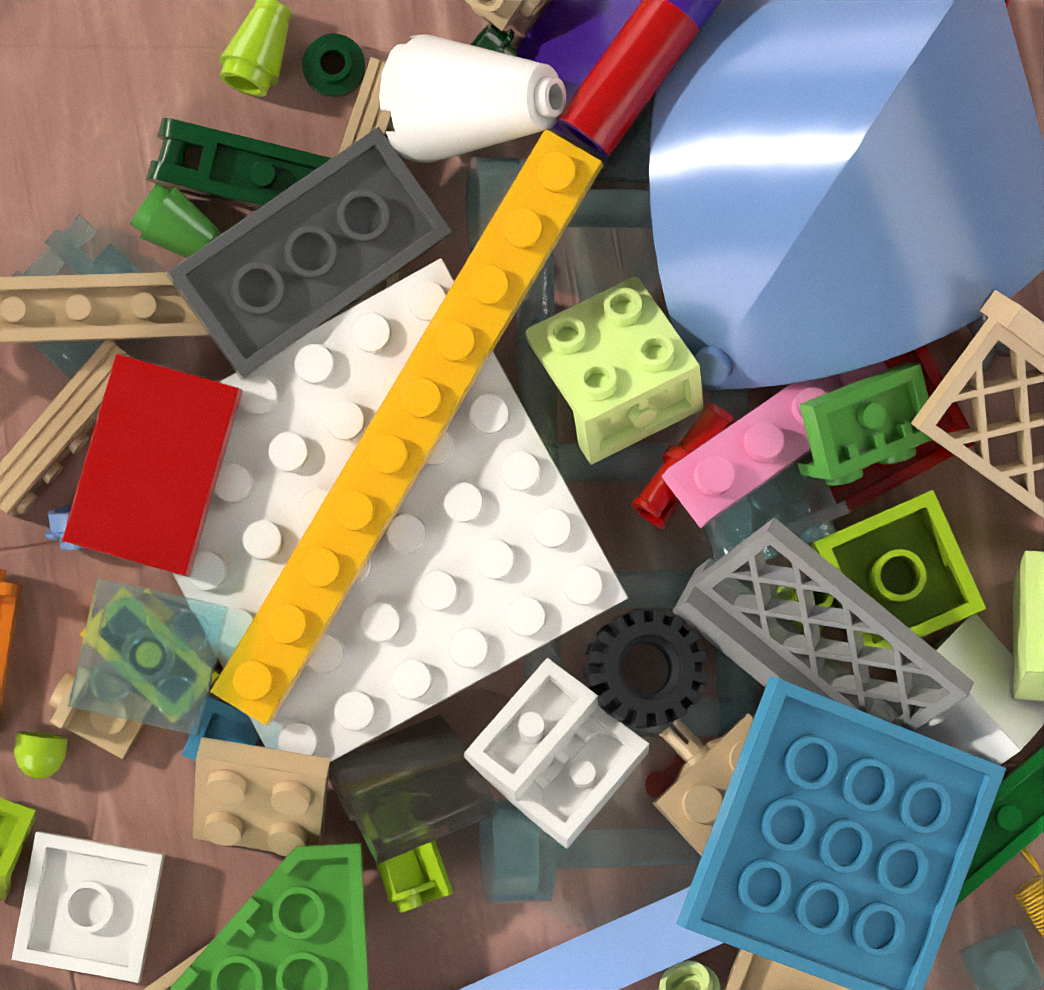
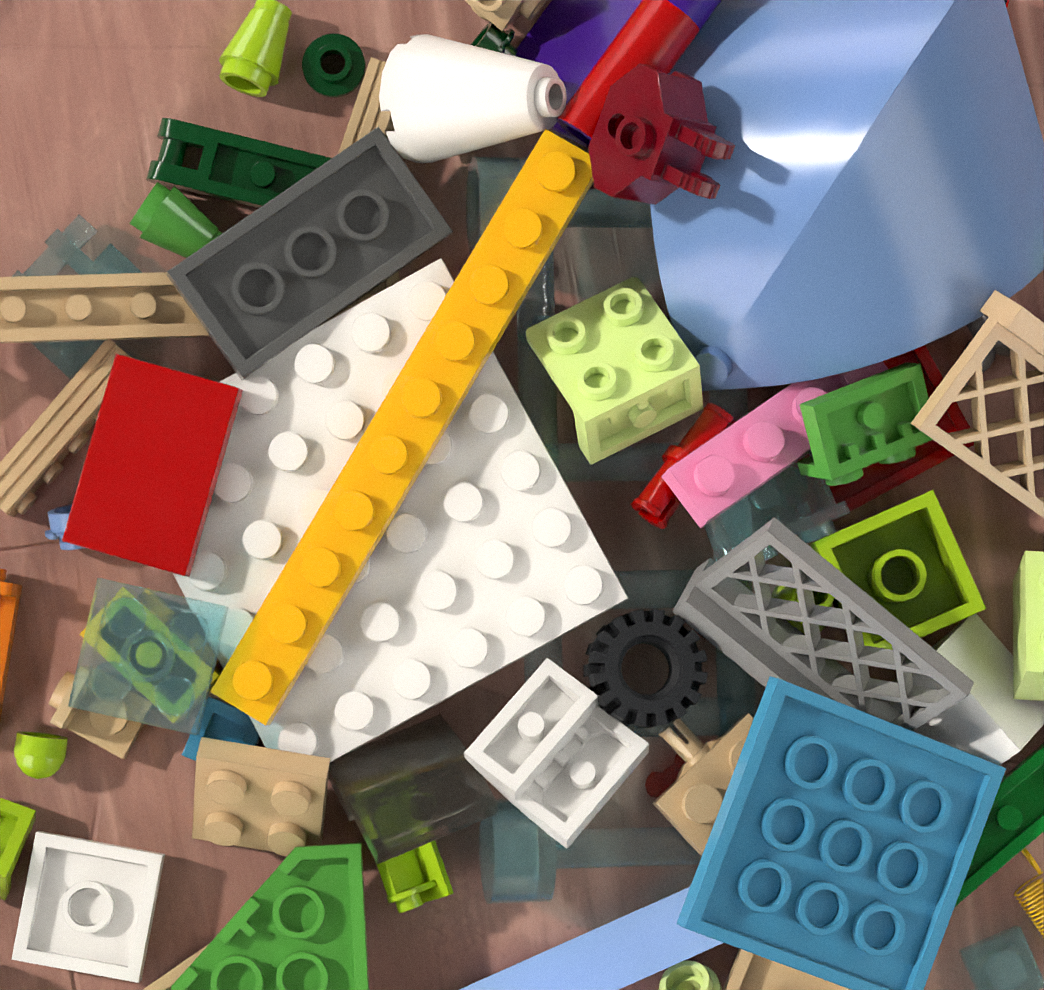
none -> dark red hinge [588,63,736,205]

